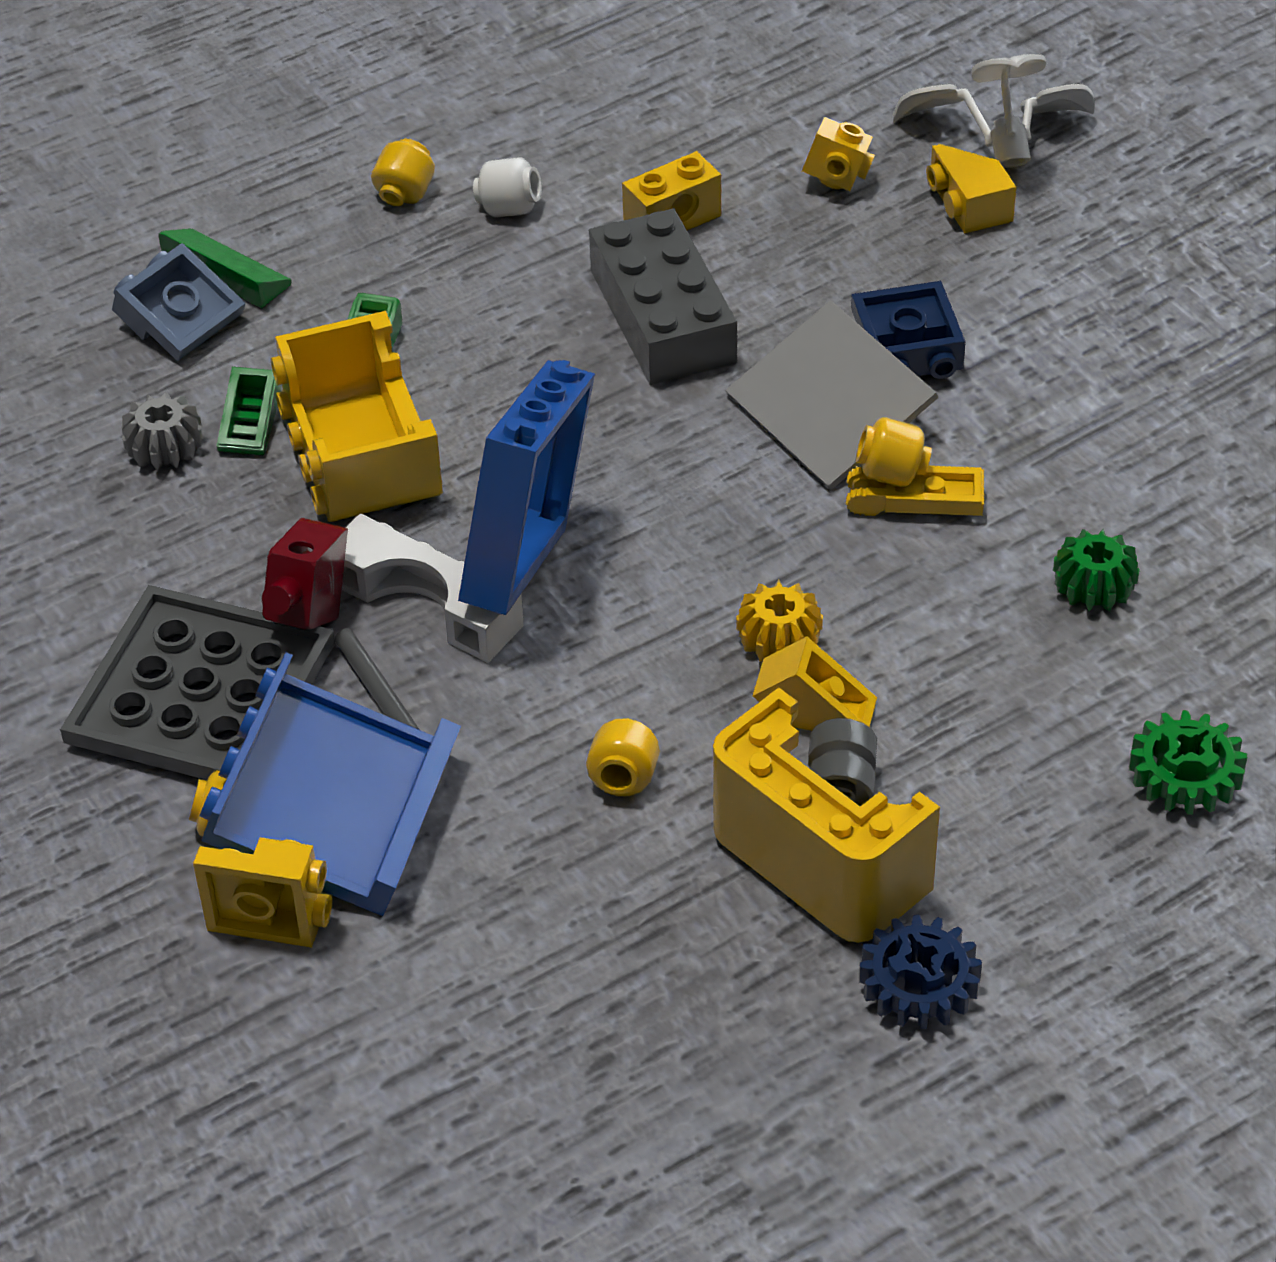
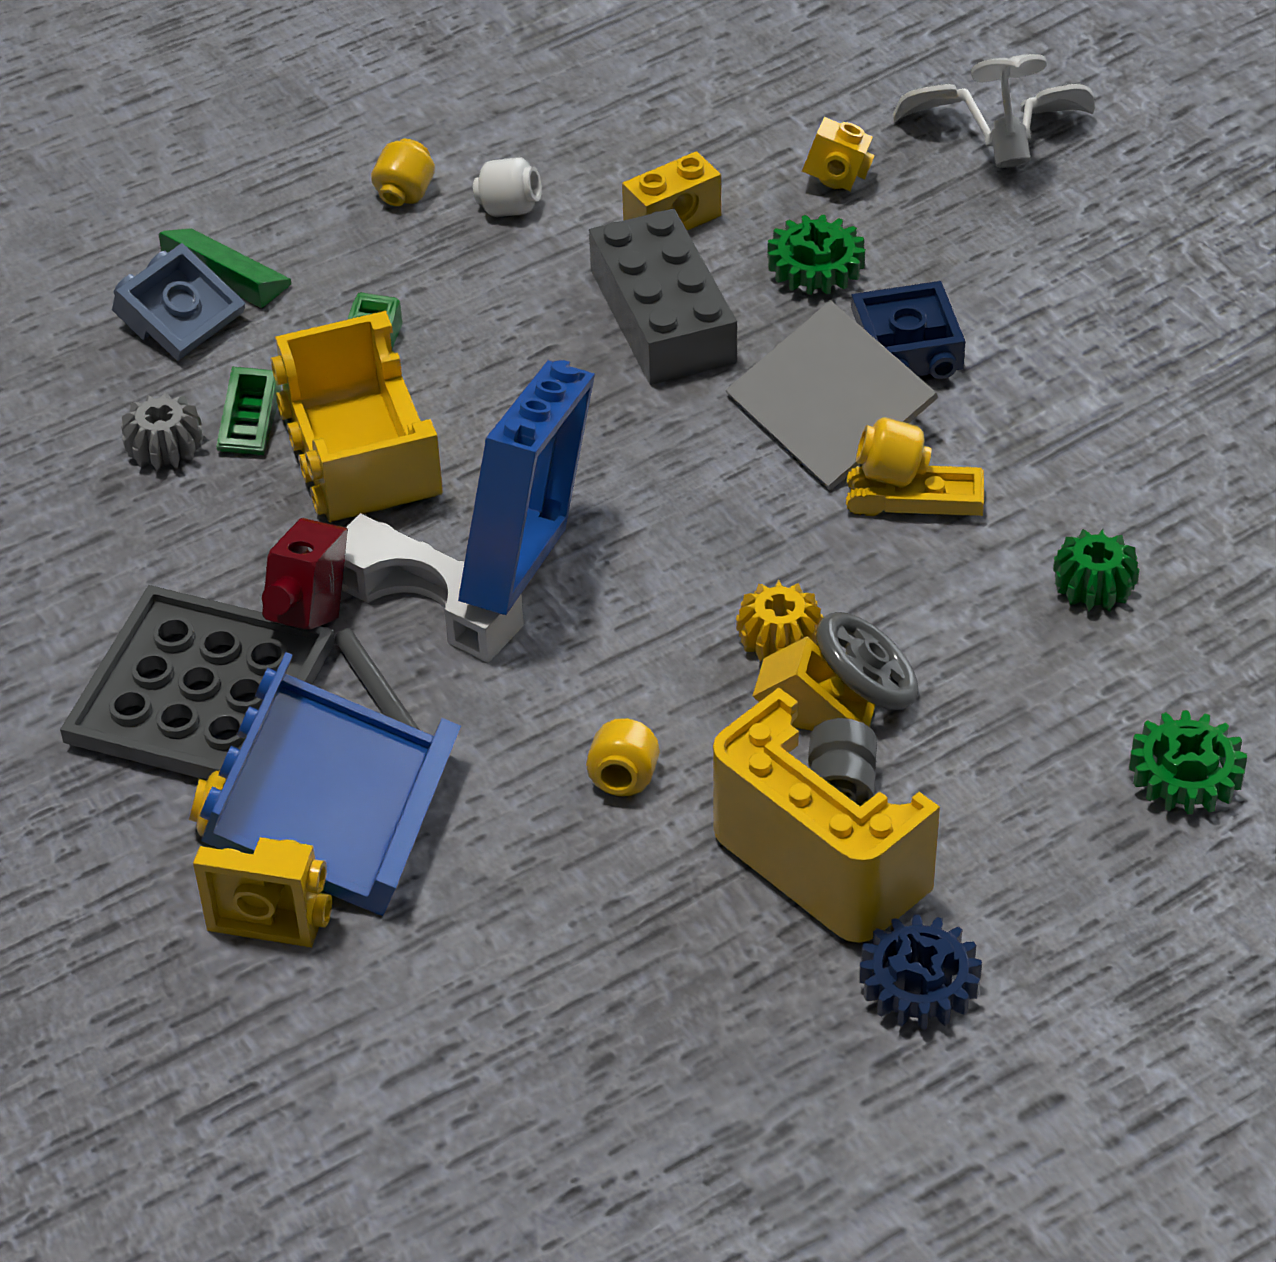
yellow slope [926,144,1017,234] -> none
none -> green gear [767,214,866,295]
none -> dark grey plate [816,612,918,710]

